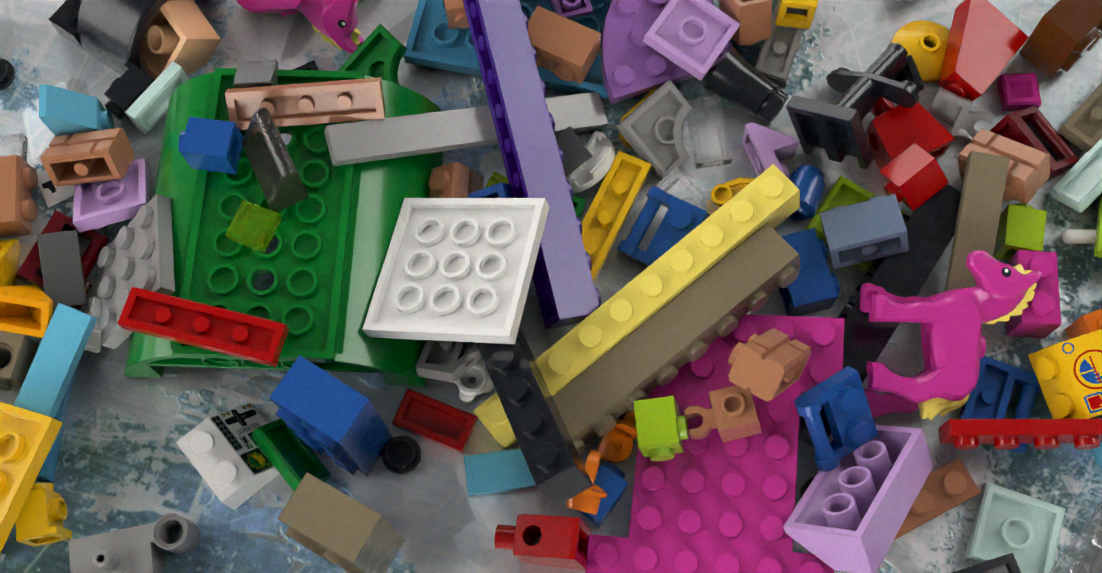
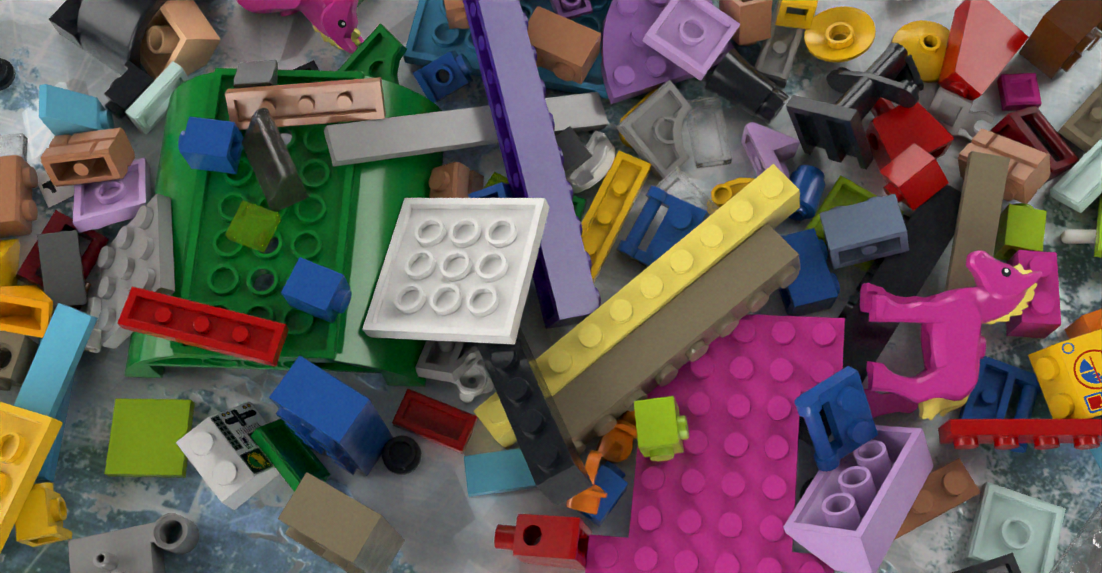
nougat brick [684,385,762,443] -> none
nougat brick [728,328,812,402] -> none
none -> lime tile [104,398,195,478]
none -> blue brick [281,257,351,323]
none -> blue brick [413,50,473,103]
none -> yellow dish [804,6,876,62]

